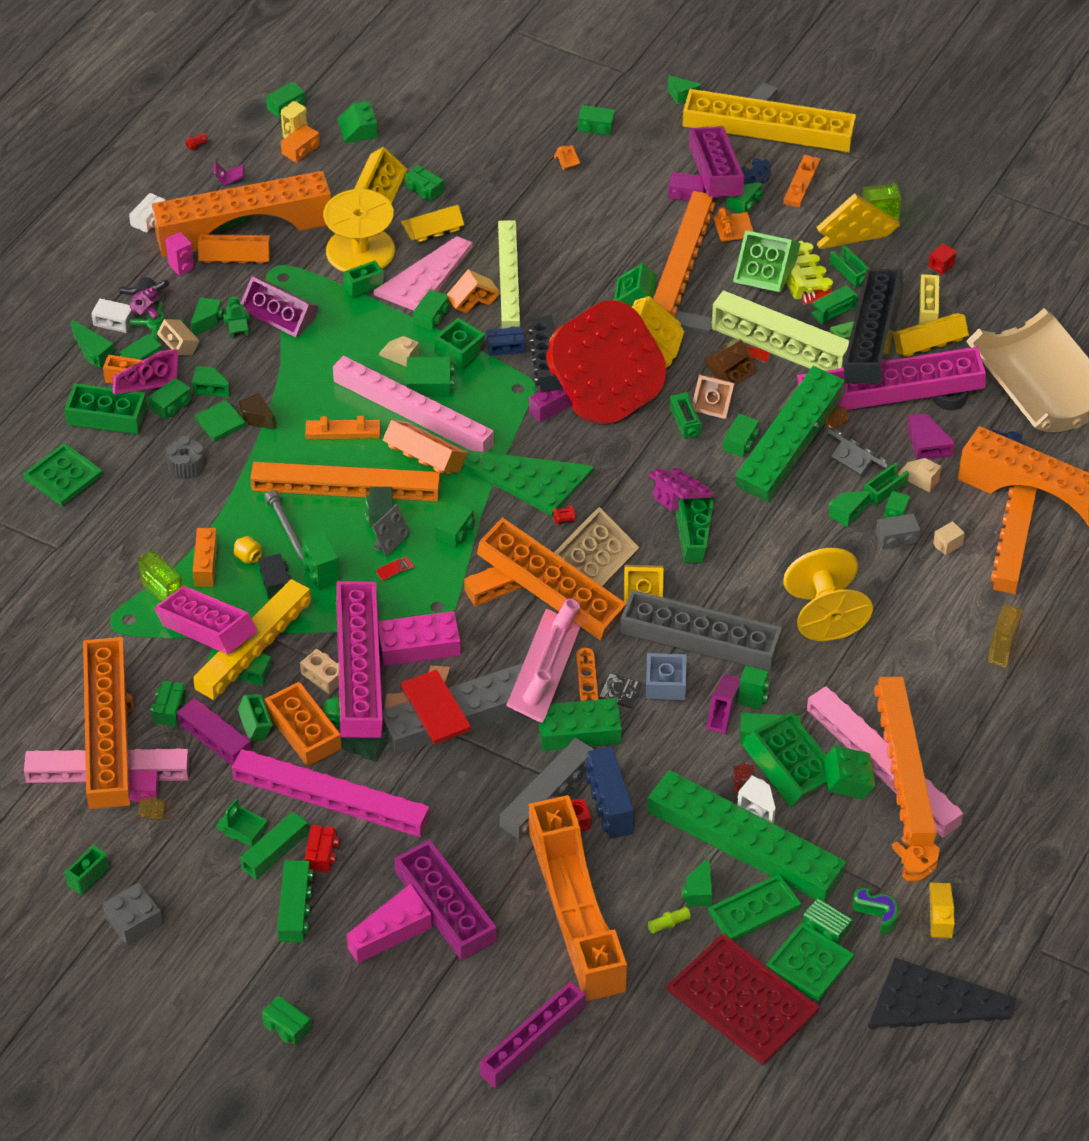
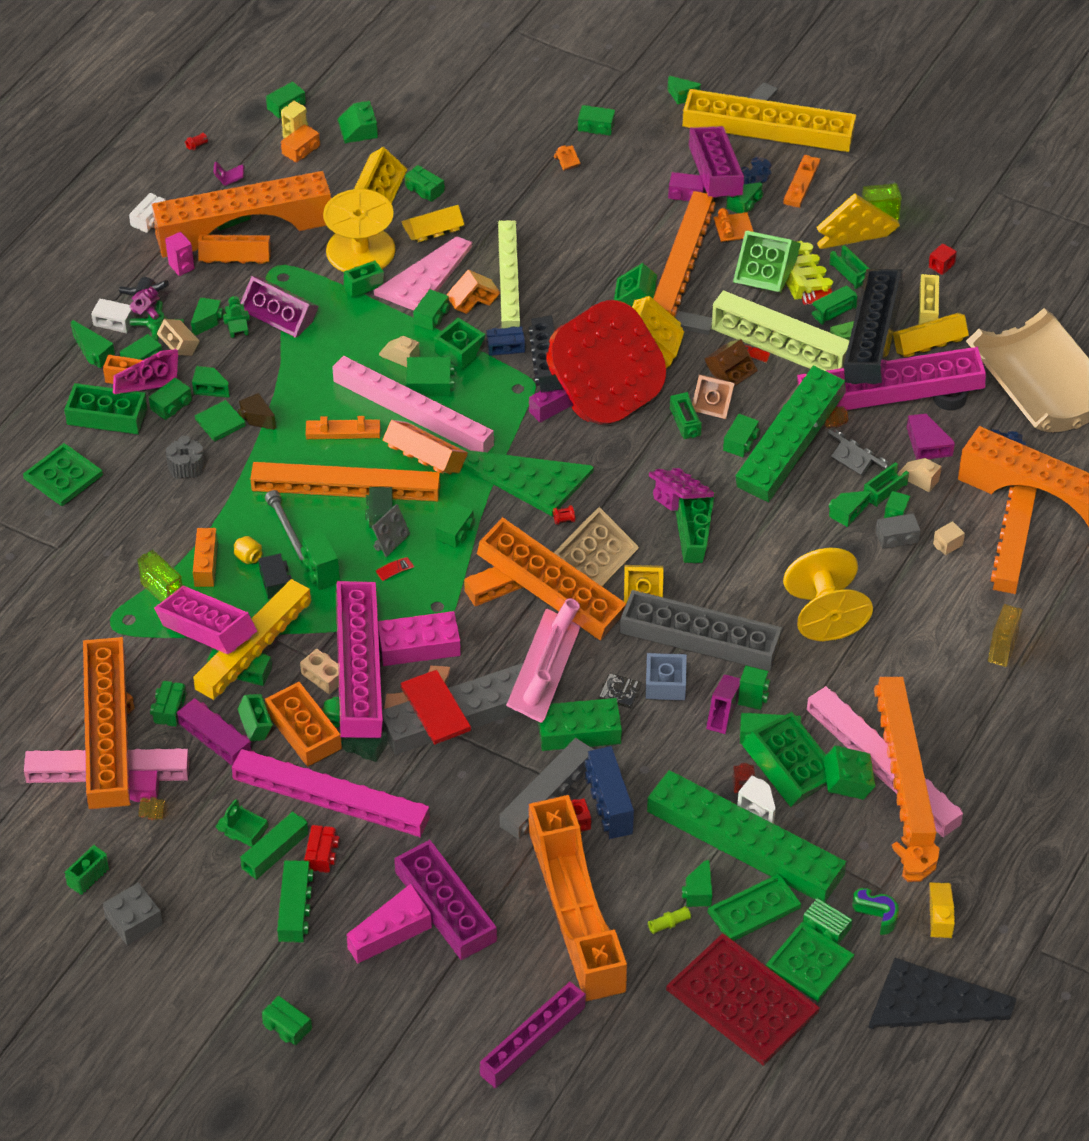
orange beam [576,648,598,701] -> none

